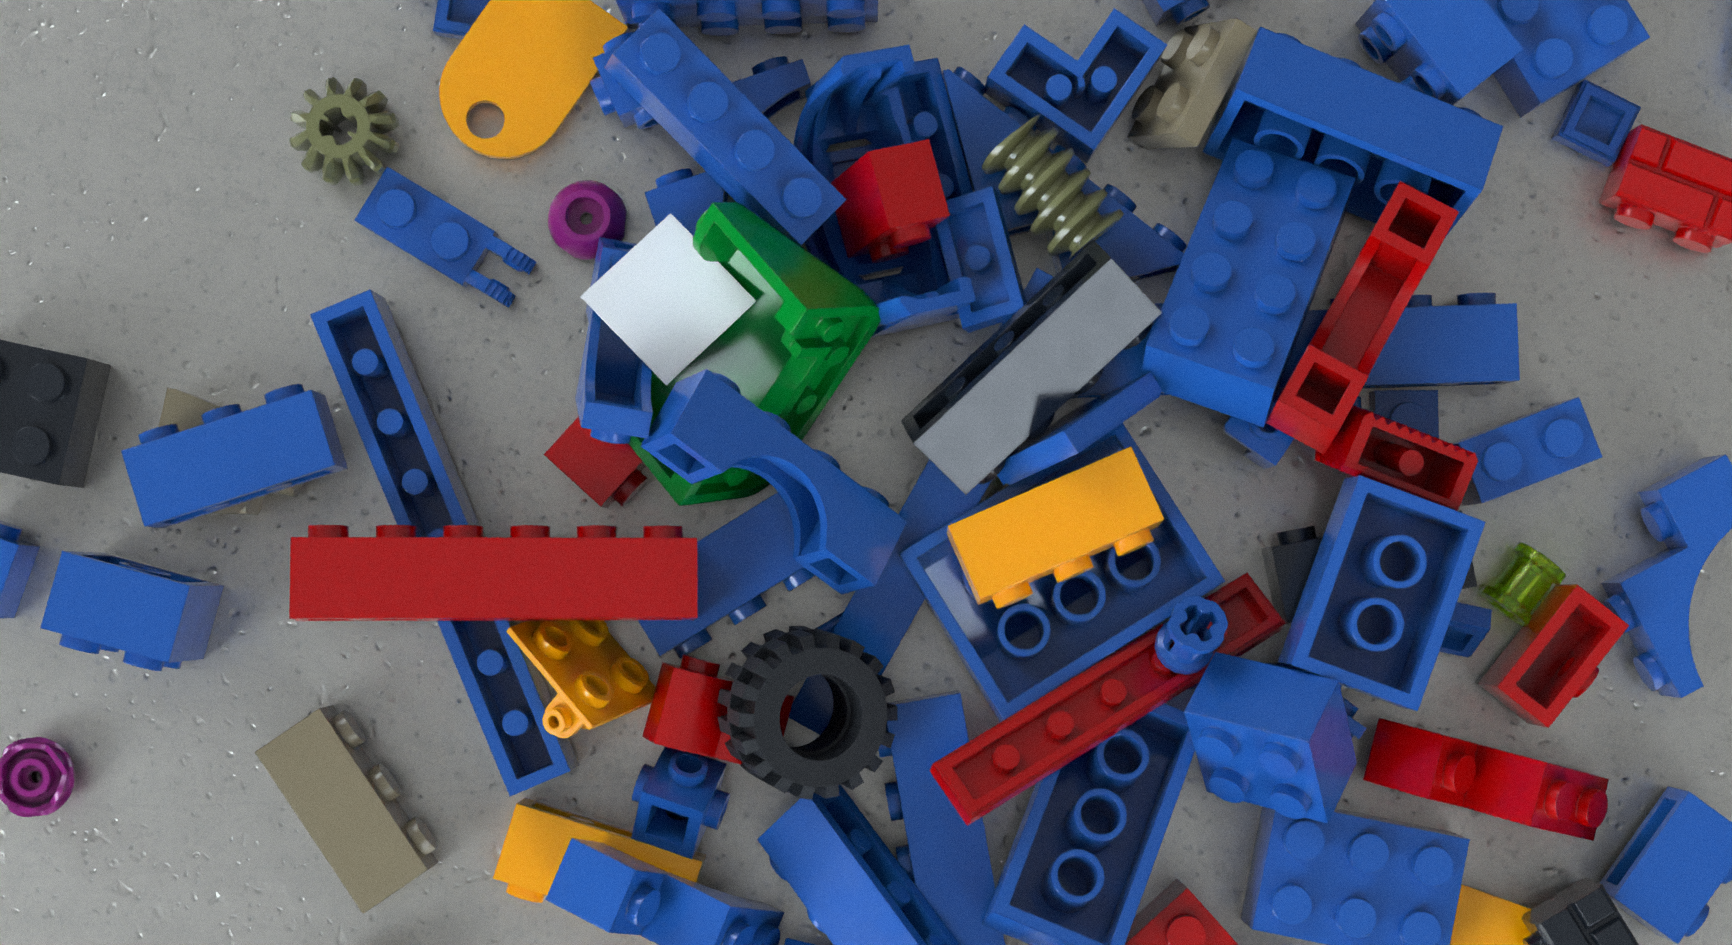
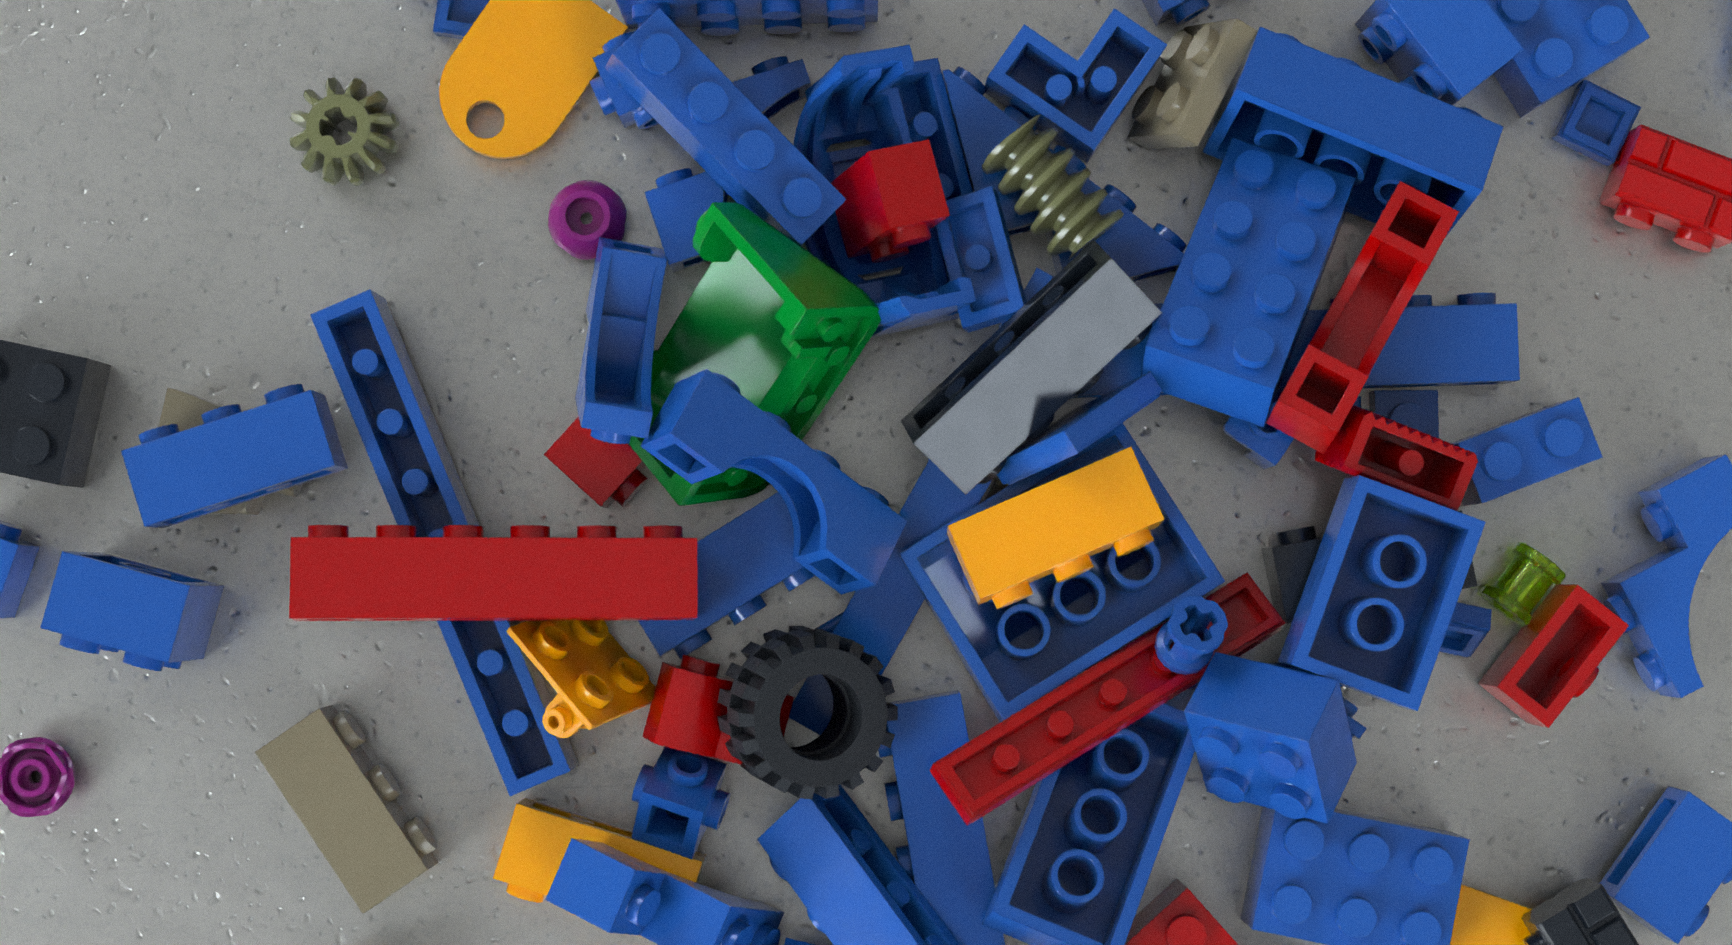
blue hinge [354,166,537,308] -> none
white sticker [580,213,756,386] -> none
red arch [1363,718,1609,841] -> none

